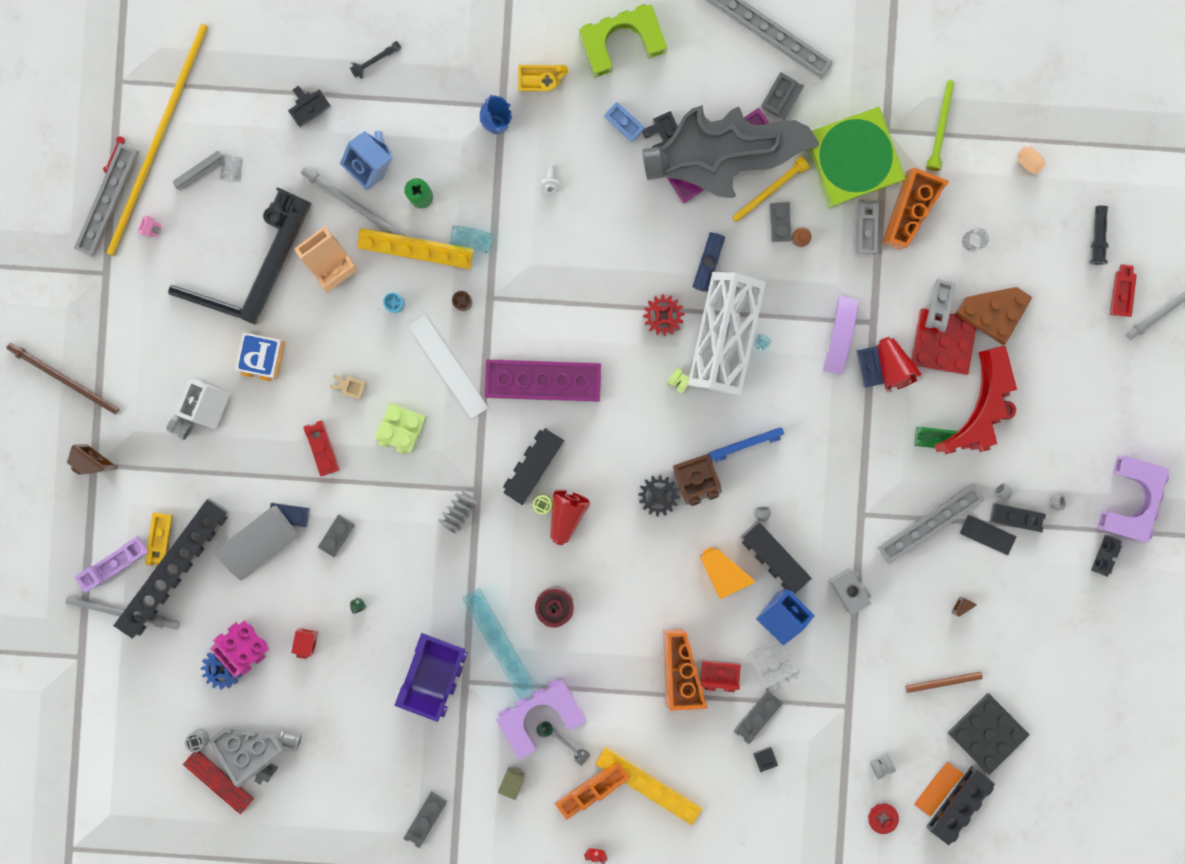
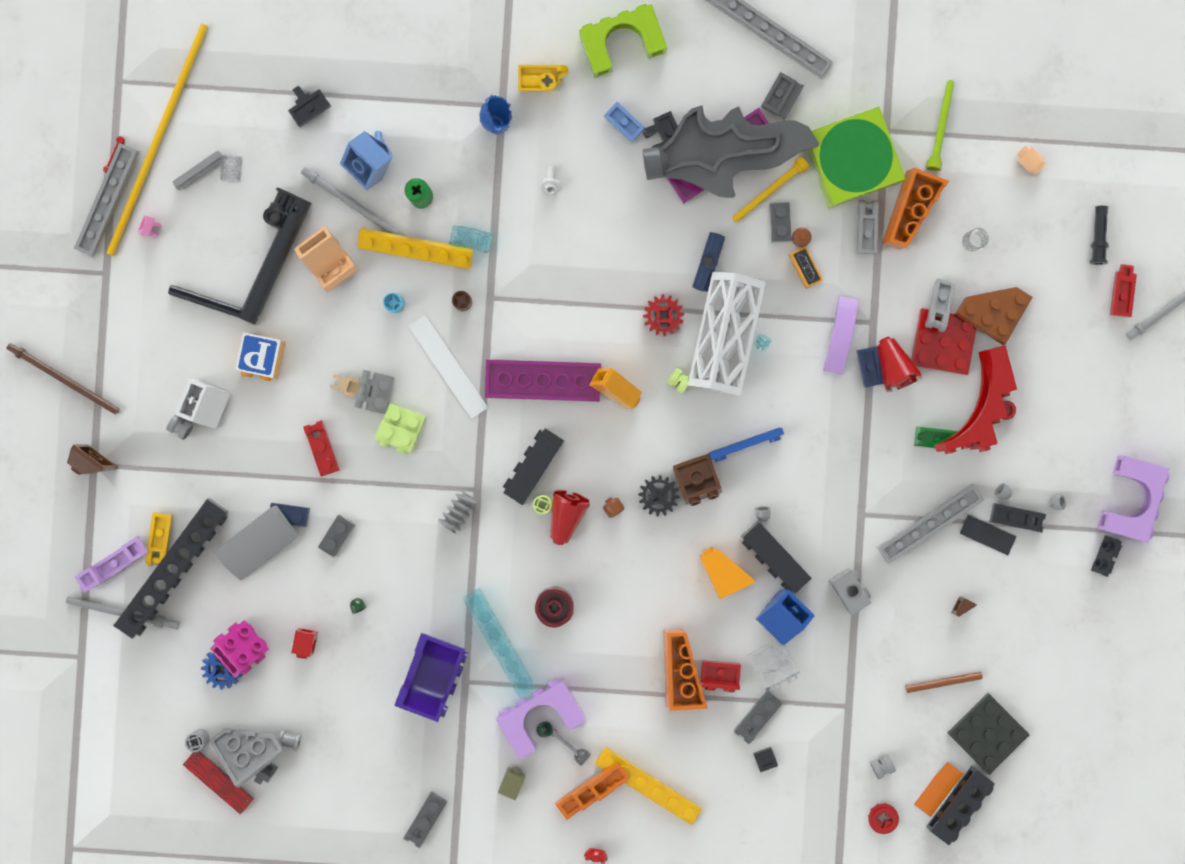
black piece [350,41,402,79] -> none
none -> light grey plate [354,370,394,414]
none -> light orange slope [589,367,642,409]
none -> dark orange piece [603,497,625,518]
none -> slope [788,246,823,289]

